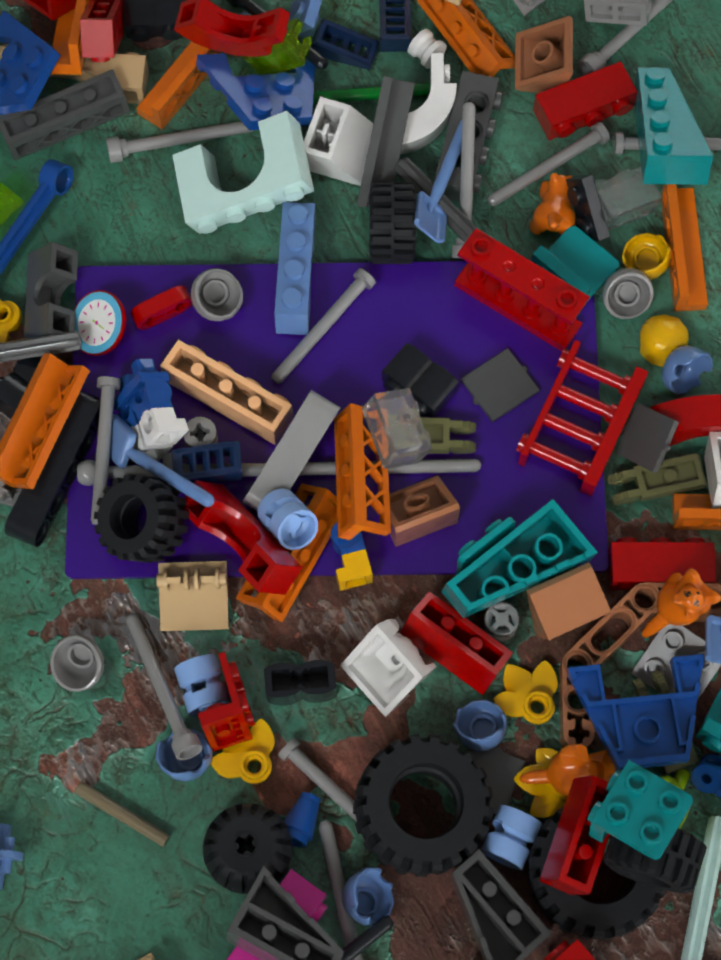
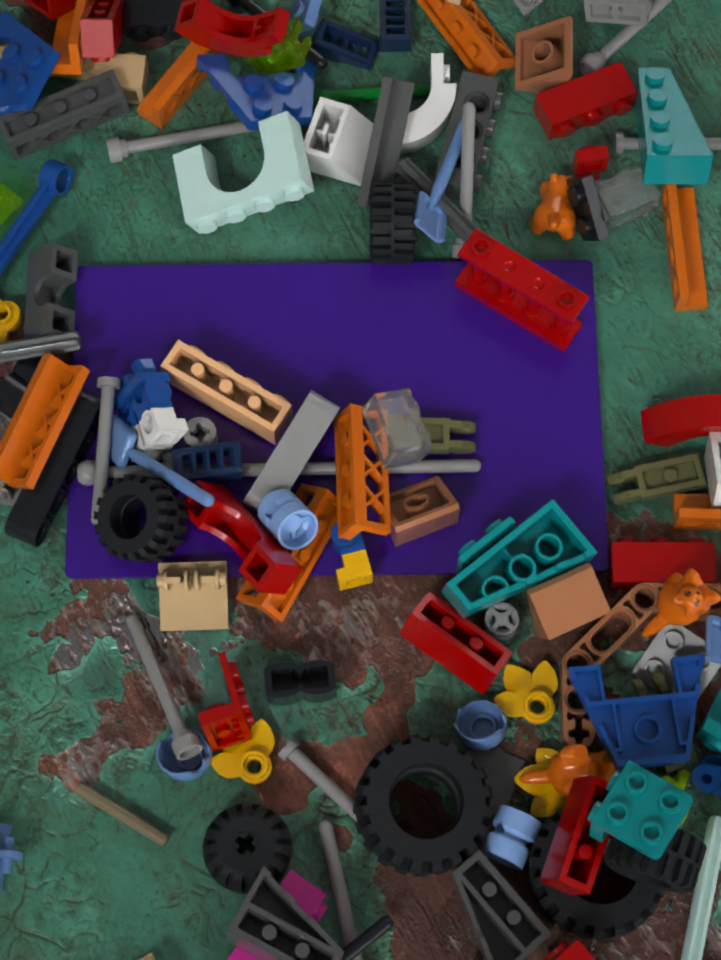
light grey piece [50,634,104,692] -> none
piece [74,290,126,356] -> none
red beam [130,285,192,330] -> none
light blue wheel [174,654,231,716] -> none
light grey piece [191,268,243,322] -> none
light grey bar [271,268,376,384] -> none
medium blue arch [274,202,316,335] -> none
blue cone [284,792,321,848] -> none
white brick [340,619,437,717] -> none
medium blue hair [342,867,394,926] -> none
black brick [382,343,459,418] -> none
white wheel [408,29,447,69] -> none
dark grey piece [461,348,540,423] -> none
light grey bar [487,122,610,206] -> none
red fence [516,340,648,497] -> none
teal bracket [531,226,619,298] -> none
light grey piece [602,268,654,319] -> none
dark grey piece [616,403,679,473] -> none
yellow hair [622,233,671,280] -> none
yellow hair [639,314,689,367] -> none
medium blue hair [661,346,713,395] -> none
none -> red plate [572,145,609,183]

